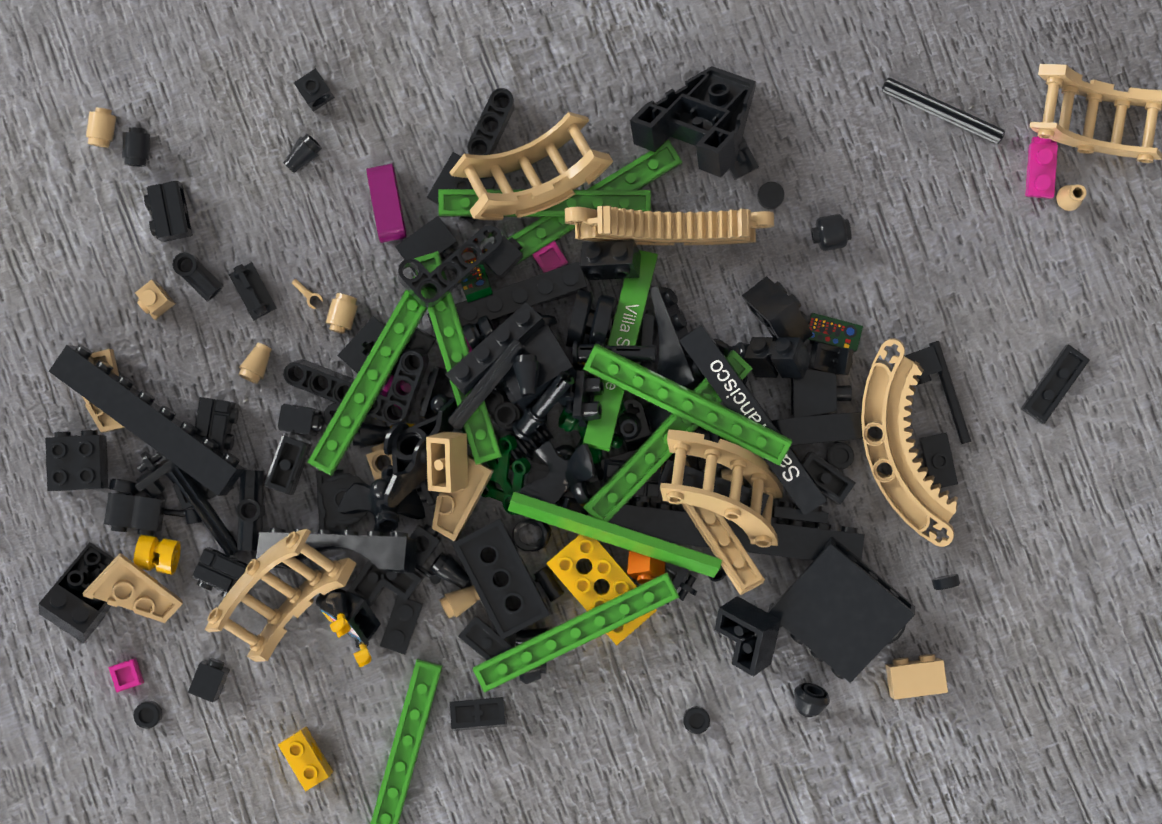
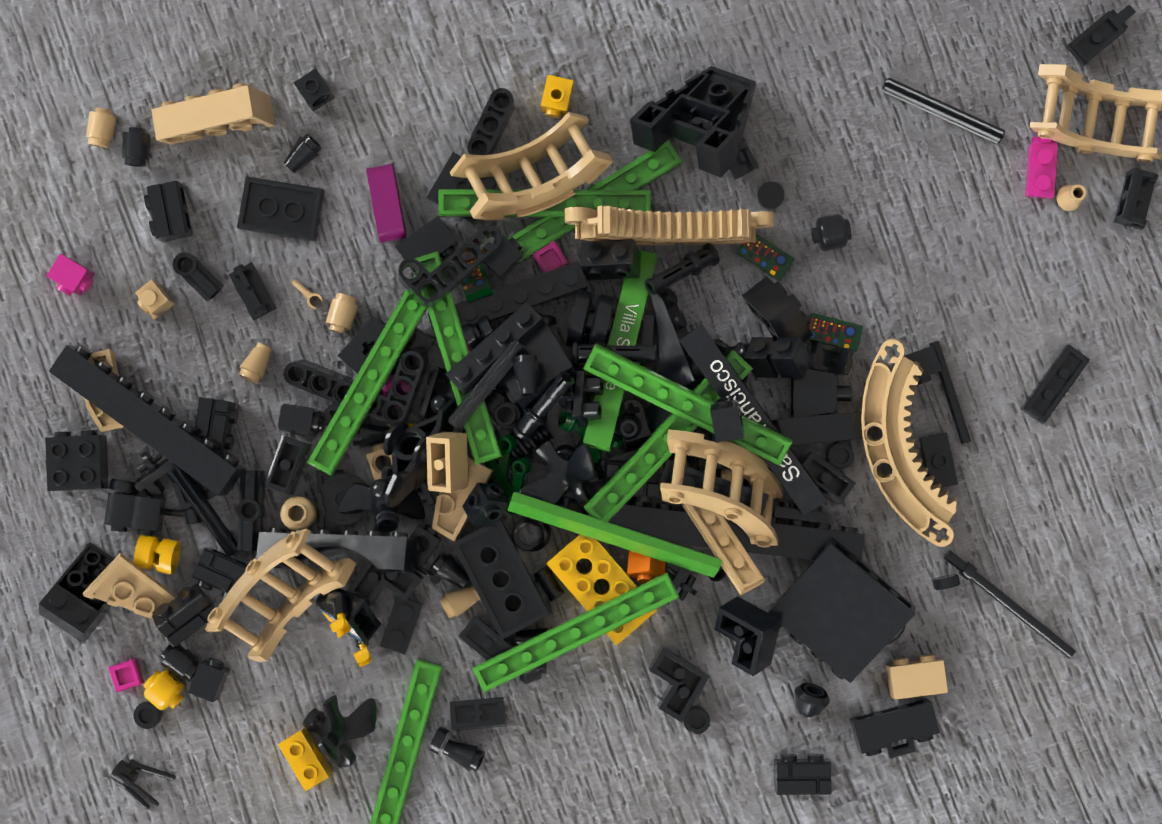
none -> dark pink brick [46,254,95,296]
none -> black plant [110,759,176,810]
none -> yellow head [143,670,184,710]
none -> tan wedge [151,83,275,144]
none -> black brick [152,583,216,647]
none -> black brick [160,644,200,682]
none -> black tile [237,176,325,242]
none -> tan head [280,496,318,530]
none -> black animal [302,695,376,768]
none -> black tile [429,726,450,755]
none -> black cone [443,739,485,772]
none -> black brick [462,482,509,527]
none -> yellow brick [541,75,574,119]
none -> black pin [644,243,720,296]
none -> black brick [648,645,710,723]
none -> black brick [710,397,744,443]
none -> tile [736,233,795,282]
none -> black brick [774,754,832,795]
none -> black piece [849,698,940,759]
none -> black bar [944,550,1076,658]
none -> black hinge [1066,4,1136,67]
none -> black hinge [1114,167,1159,230]

